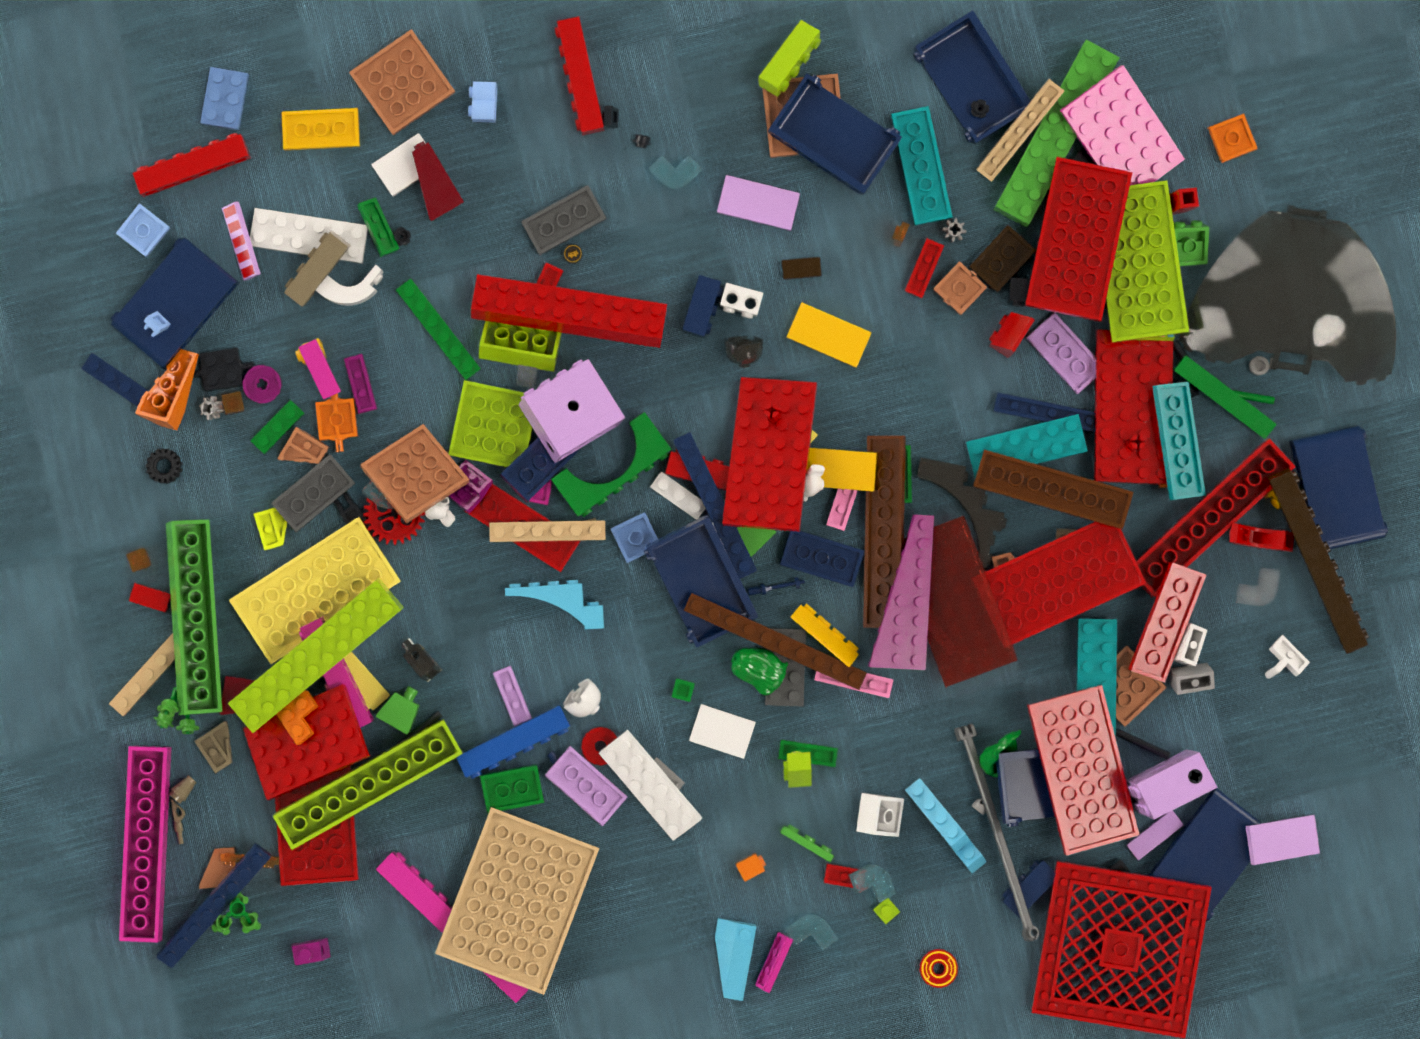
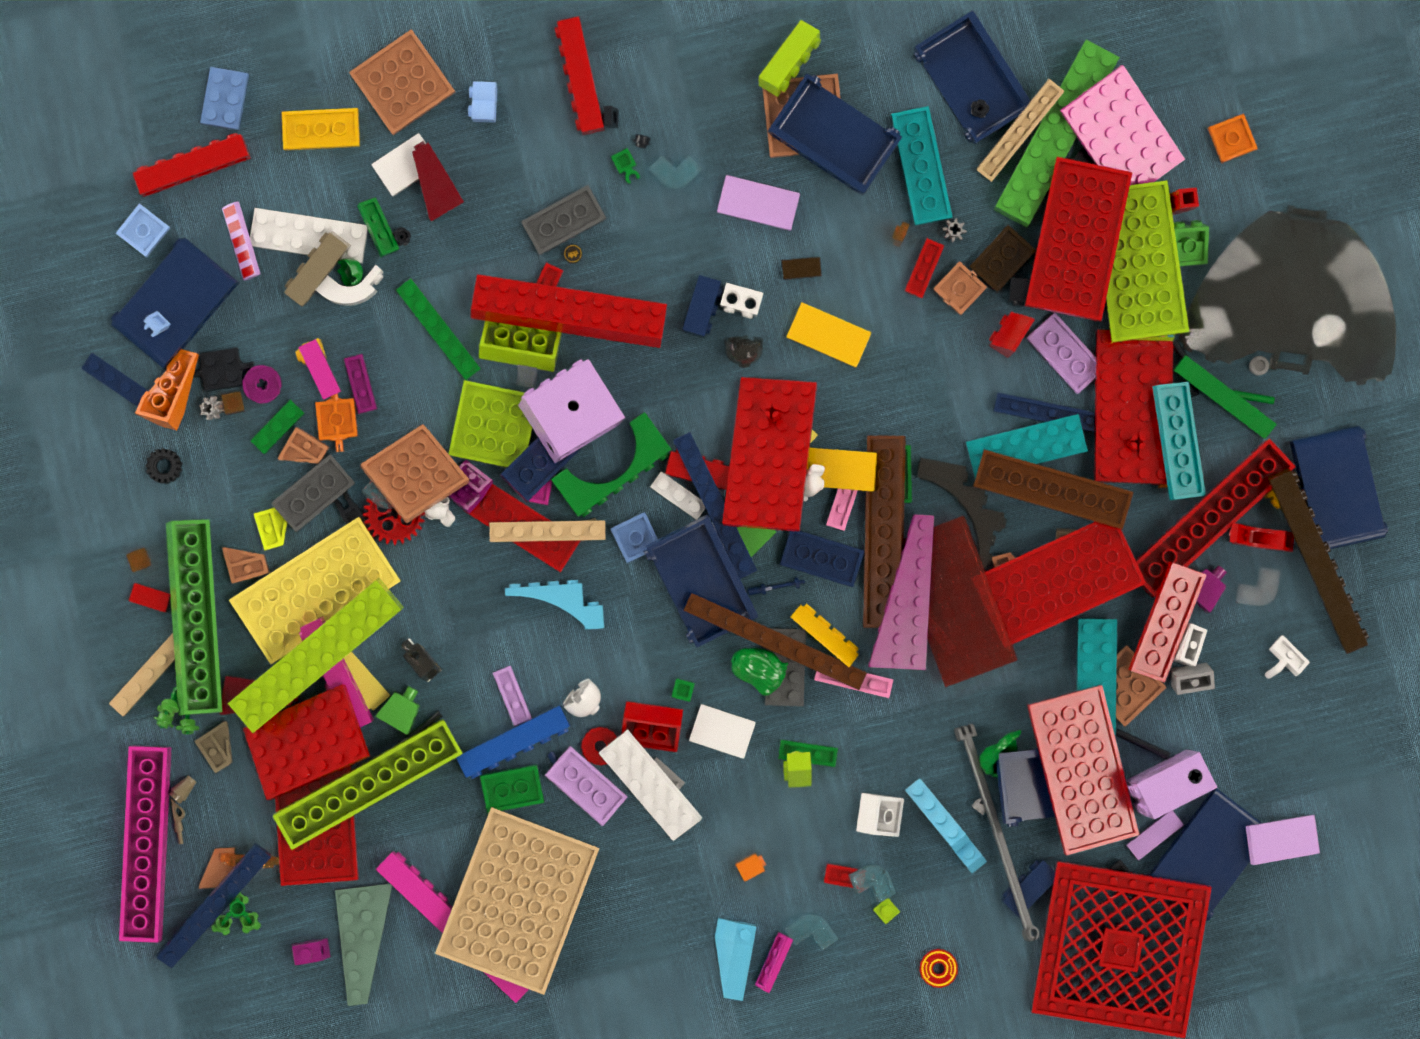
orange plate [276,690,318,745] -> none
bright green plate [780,824,834,862] -> none
none -> nougat wing [222,547,270,584]
none -> sand green wing [335,883,393,1006]
none -> green hair [337,258,363,287]
none -> green plate [611,148,640,185]
none -> red slope [621,701,683,752]
none -> magenta torso [1196,565,1227,613]

